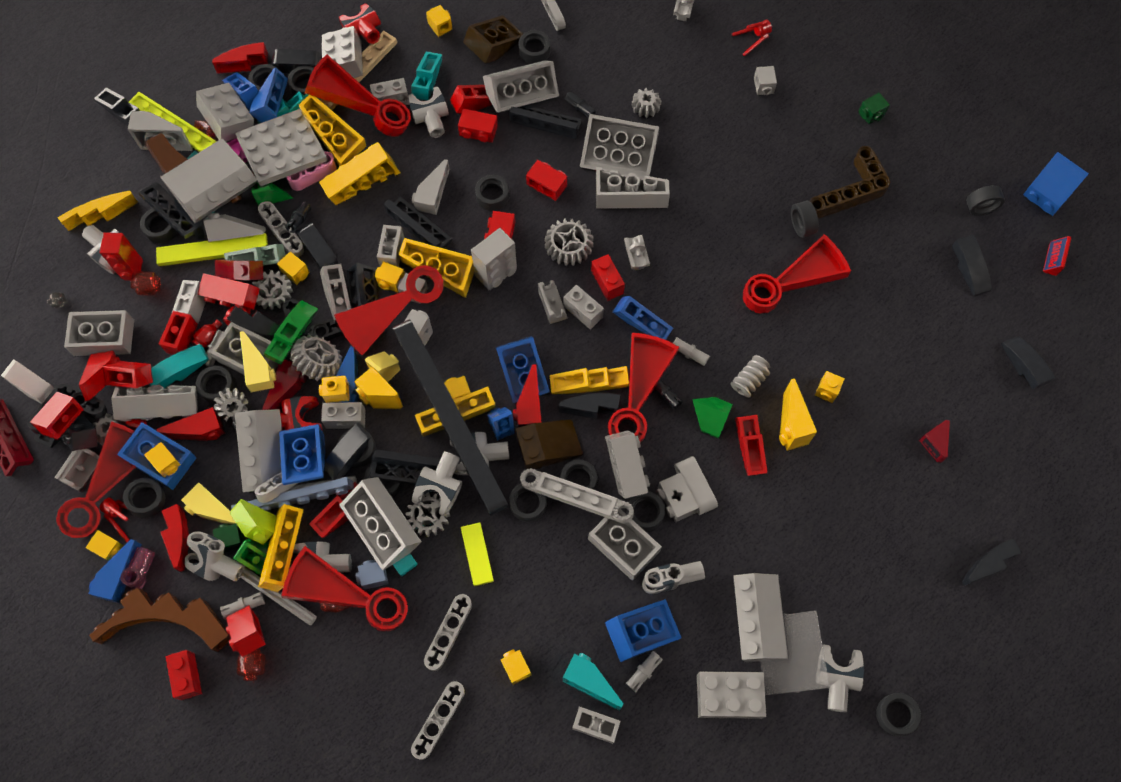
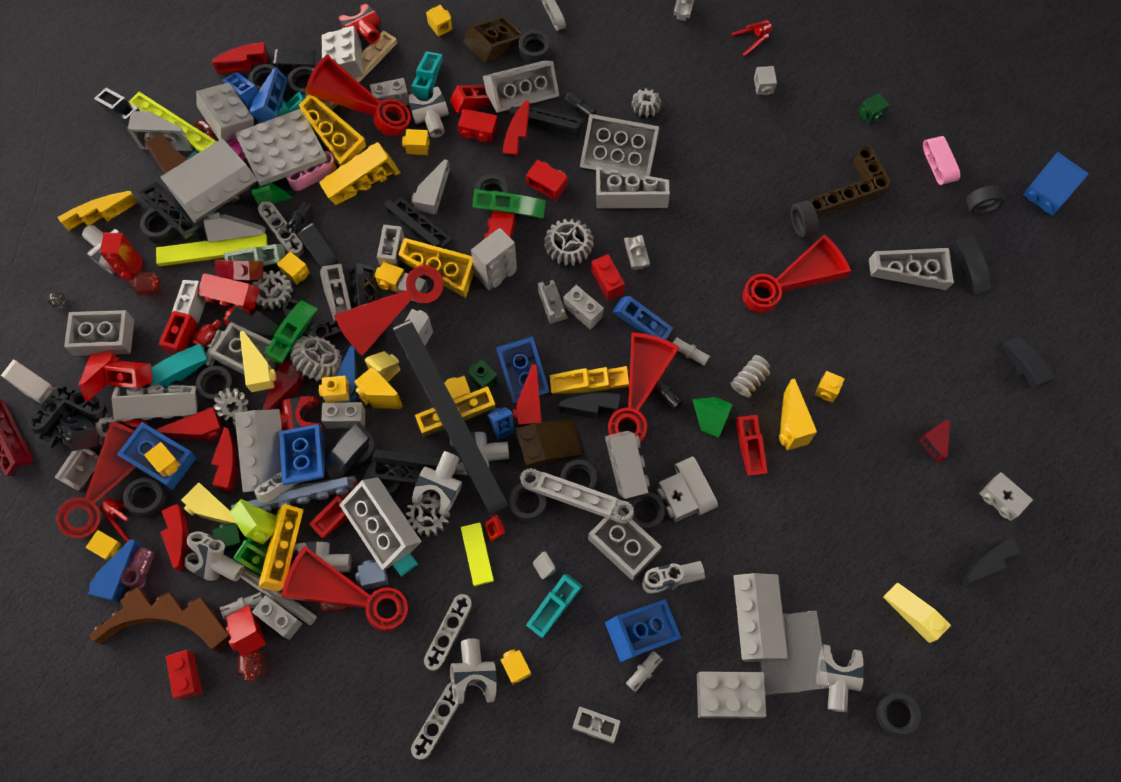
red brick [30,392,84,440] -> none
teal slope [563,653,623,711] -> none
slope [1043,236,1071,276] -> none
none -> red slope [211,427,238,493]
none -> light grey brick [252,595,303,640]
none -> yellow brick [402,129,429,155]
none -> light grey connector [450,638,497,704]
none -> dark green brick [468,360,498,389]
none -> green slope [472,189,546,219]
none -> red slope [484,515,505,542]
none -> red slope [502,100,530,156]
none -> teal slope [526,574,583,638]
none -> light grey slope [533,551,556,579]
none -> light grey wedge [869,248,954,290]
none -> light yellow slope [883,583,951,643]
none -> bright pink beam [923,136,960,185]
none -> light grey brick [979,472,1033,521]

